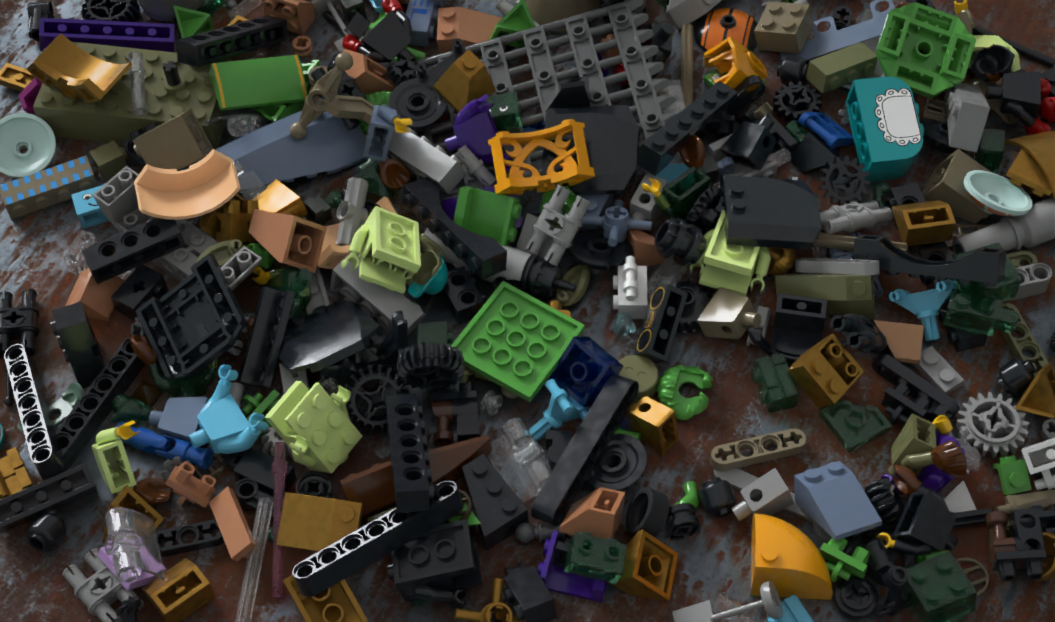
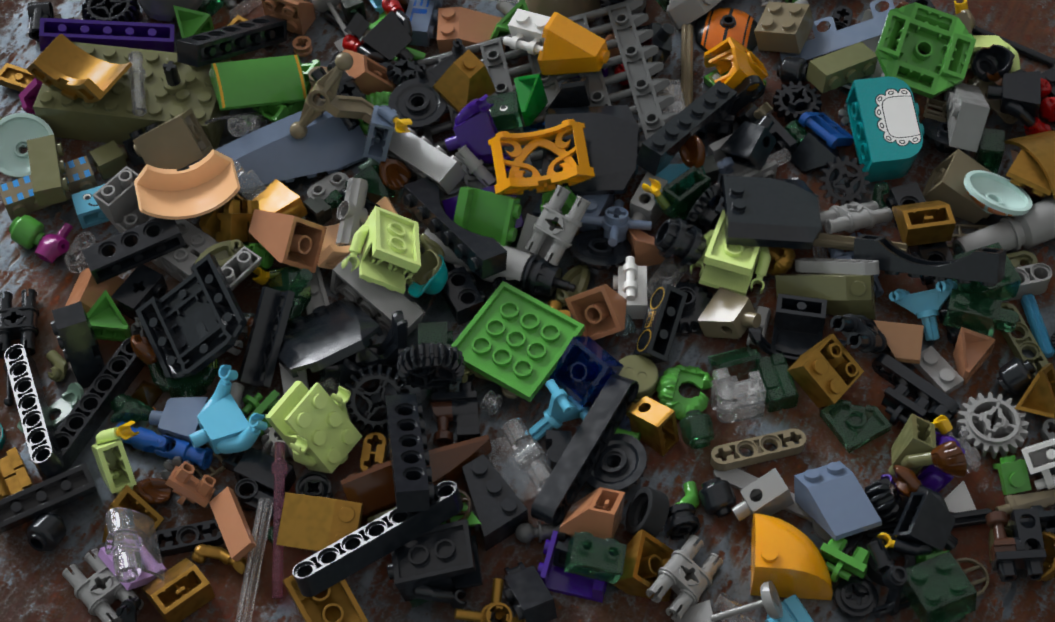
none -> bright green head [9,215,46,249]
none -> olive brick [27,135,69,207]
none -> magenta piece [34,222,73,264]
none -> olive arm [46,350,68,382]
none -> bright green slope [87,290,132,342]
none -> pearl gold arm [191,544,249,574]
none -> light grey plate [307,172,349,204]
none -> pearl gold beam [360,432,387,472]
none -> white brick [503,9,551,55]
none -> green slope [514,73,548,126]
none -> light orange slope [537,12,610,75]
none -> nougat slope [565,284,627,344]
none -> light grey pin [646,535,723,621]
none -> clear green head [679,410,715,449]
none -> clear green piece [708,346,761,369]
none -> clear hips [711,367,766,423]
none -> nougat slope [953,327,996,386]
none -> dark azure axle [1021,294,1055,358]

